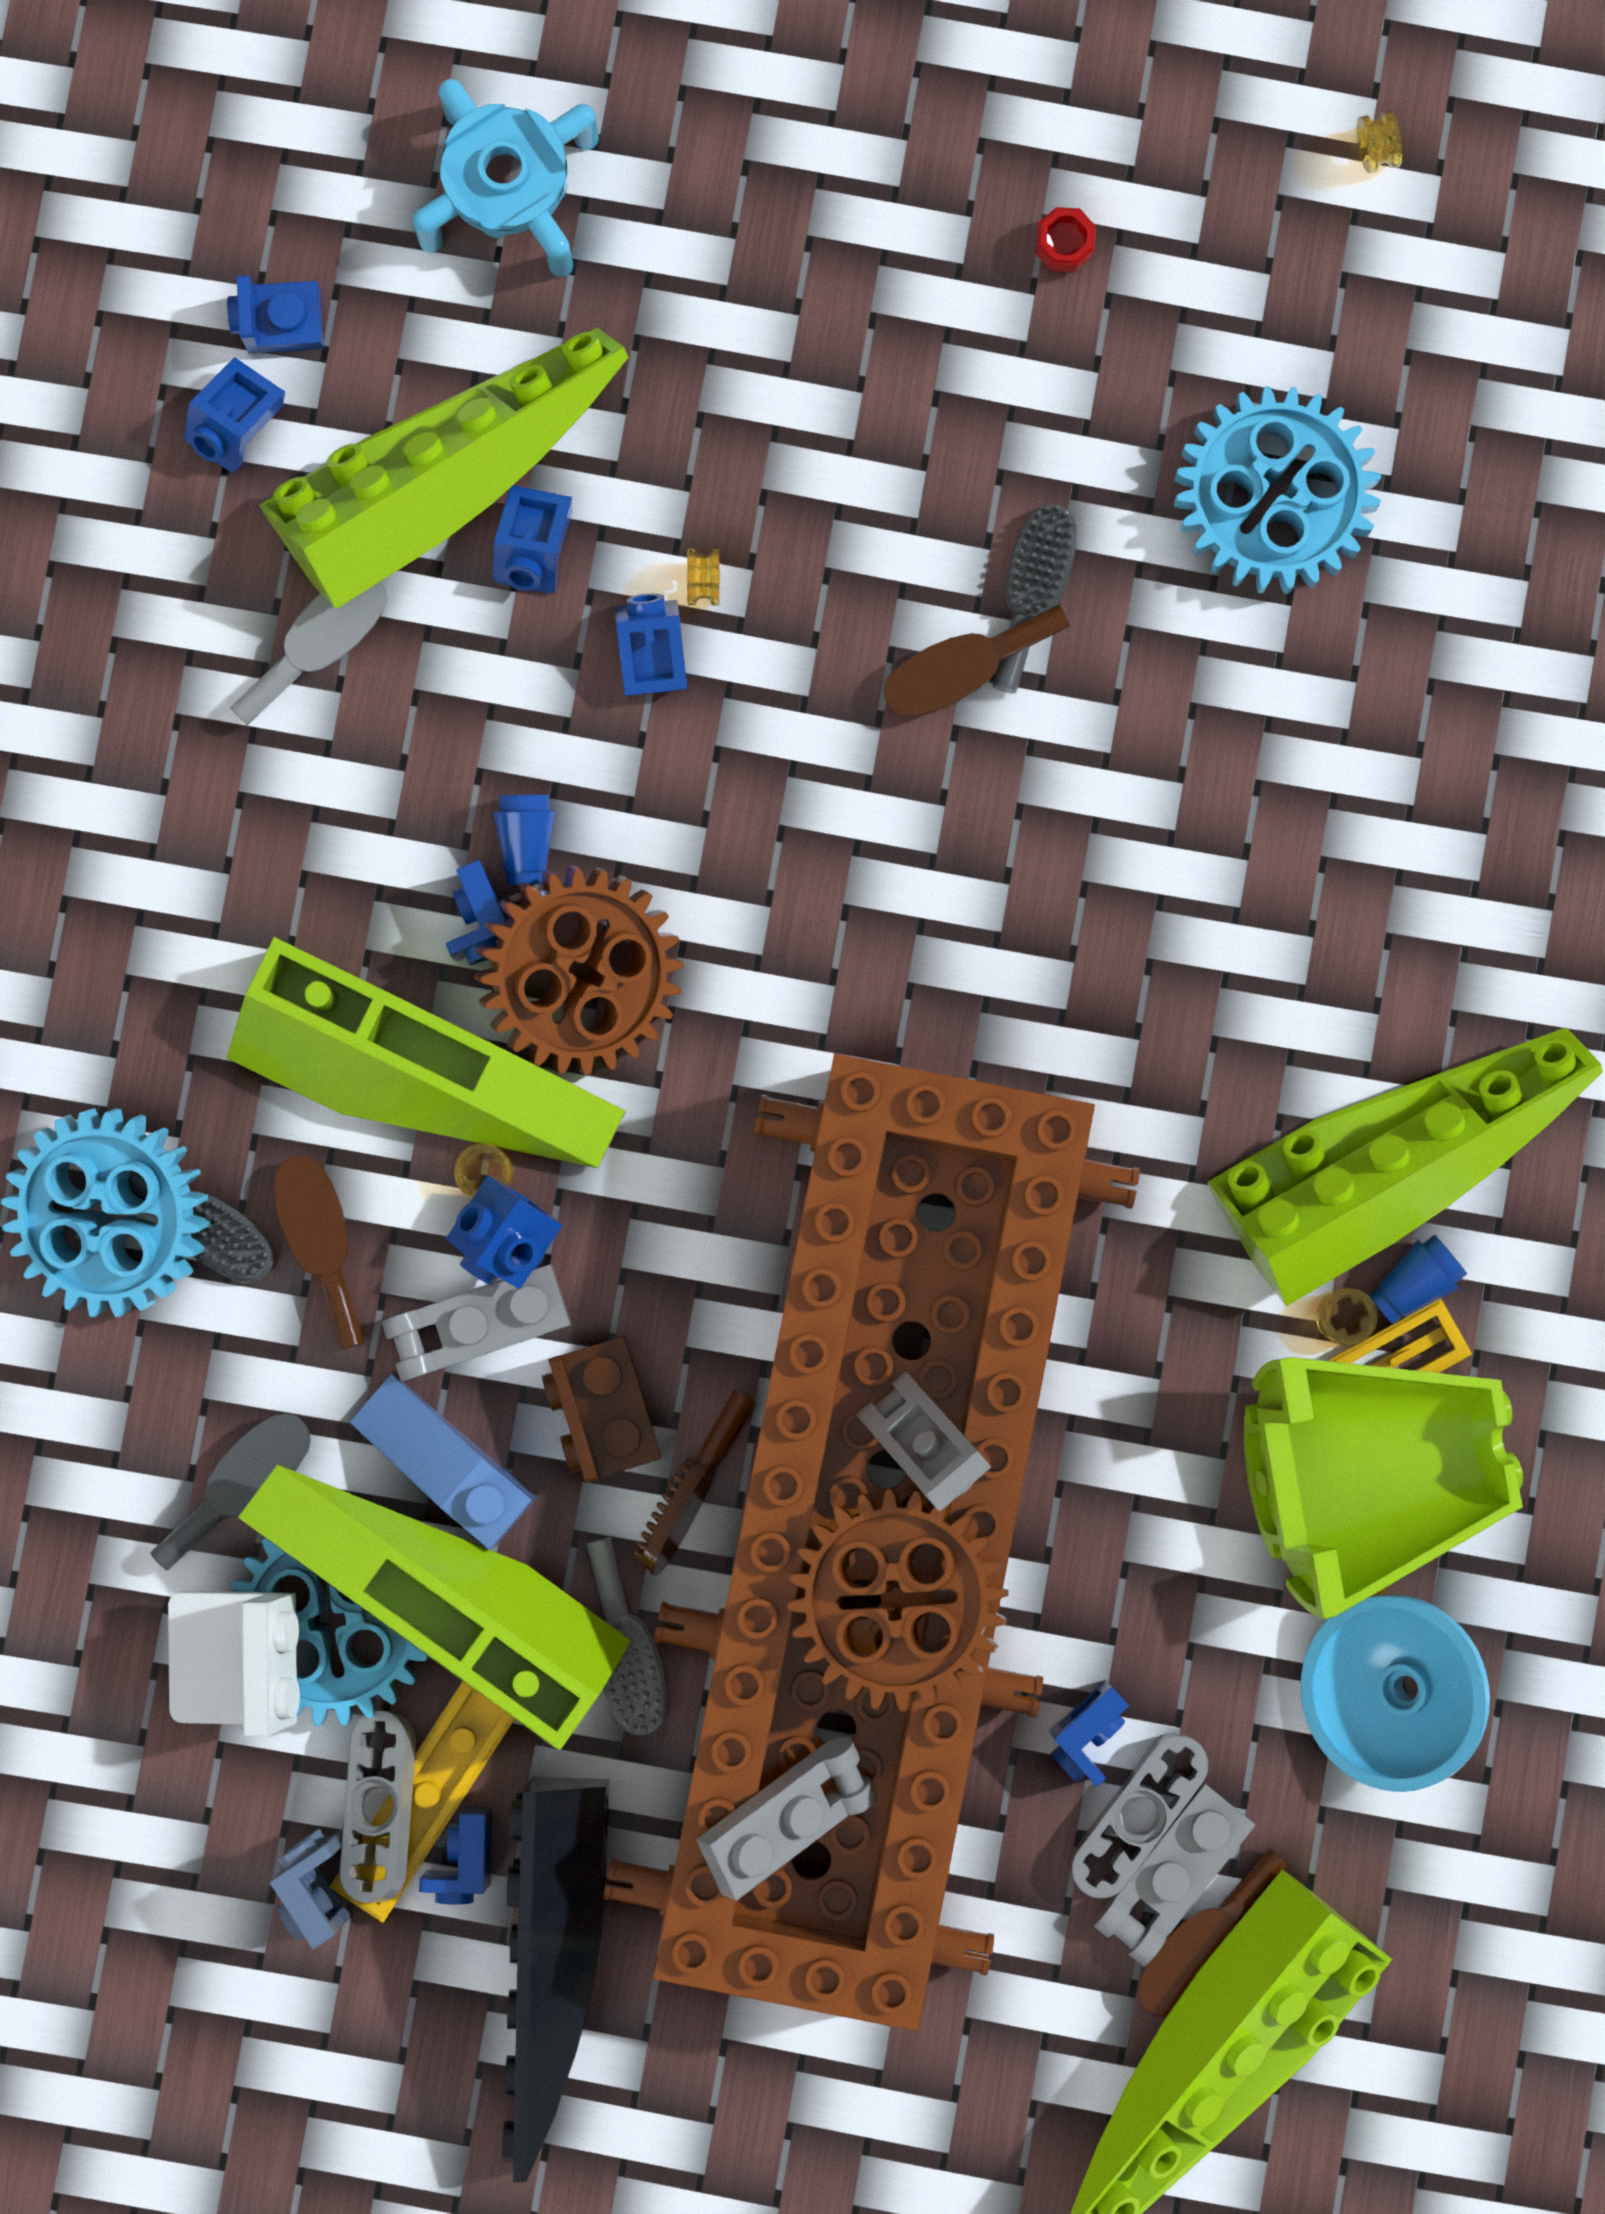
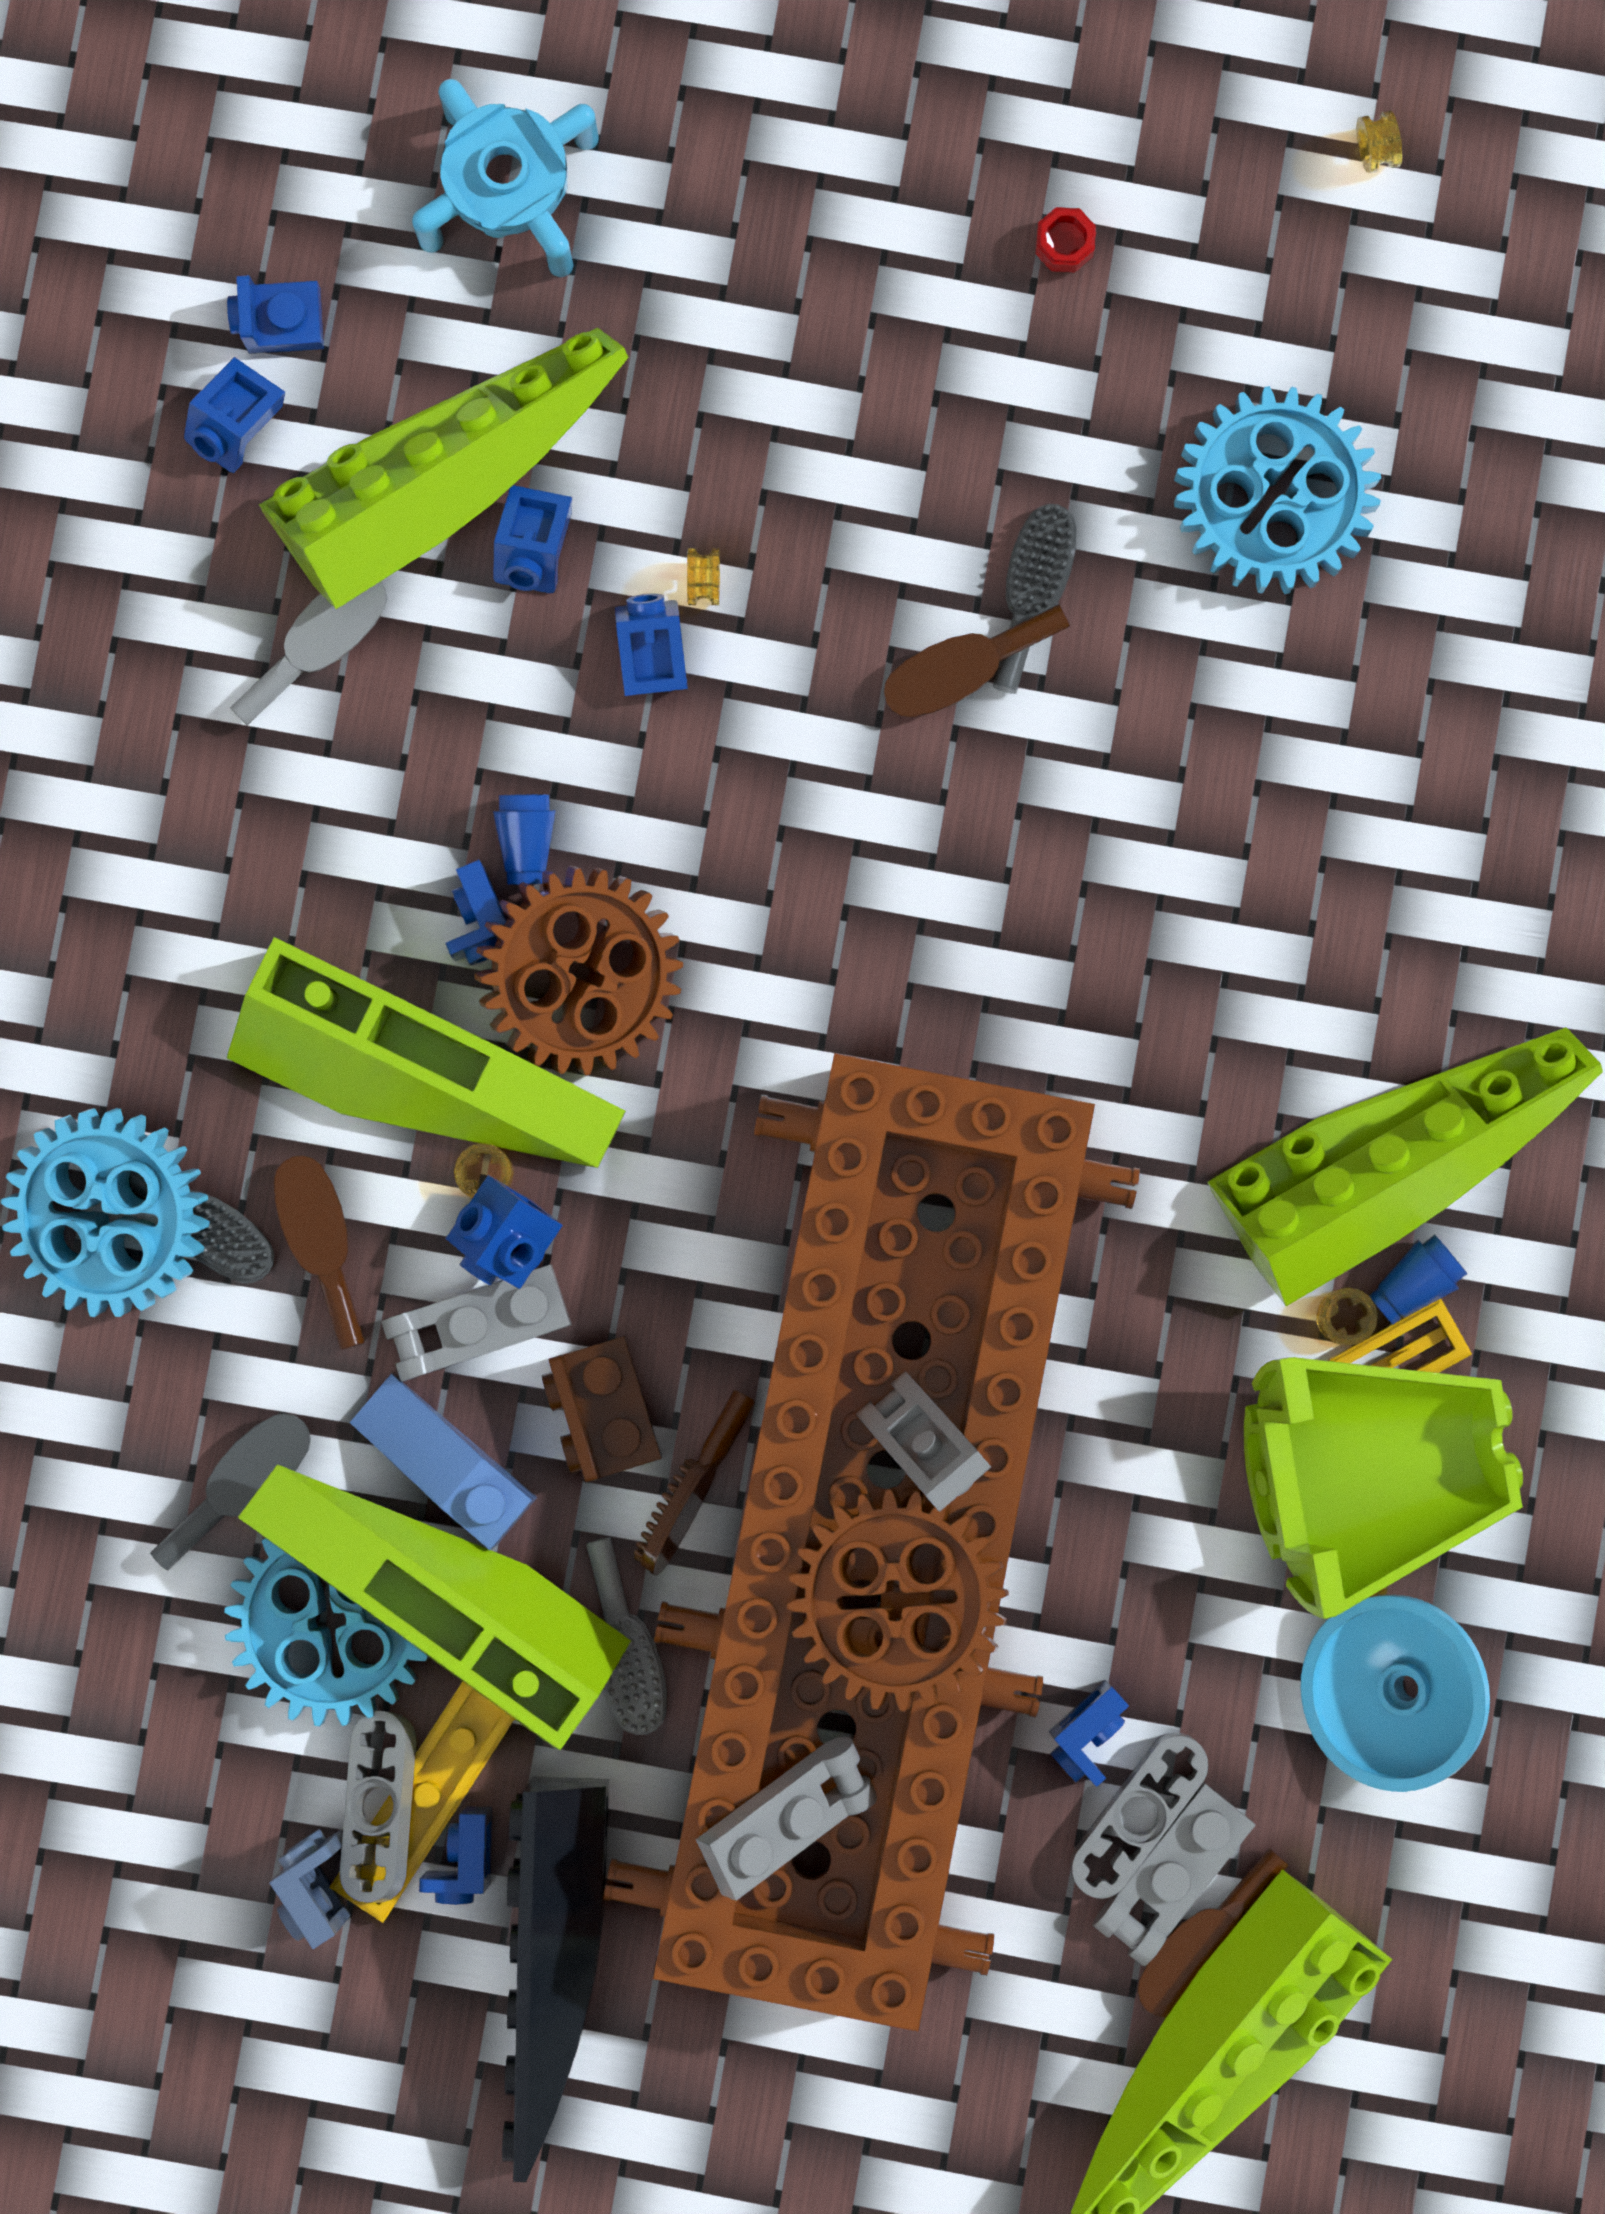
white bracket [168,1591,300,1736] -> none

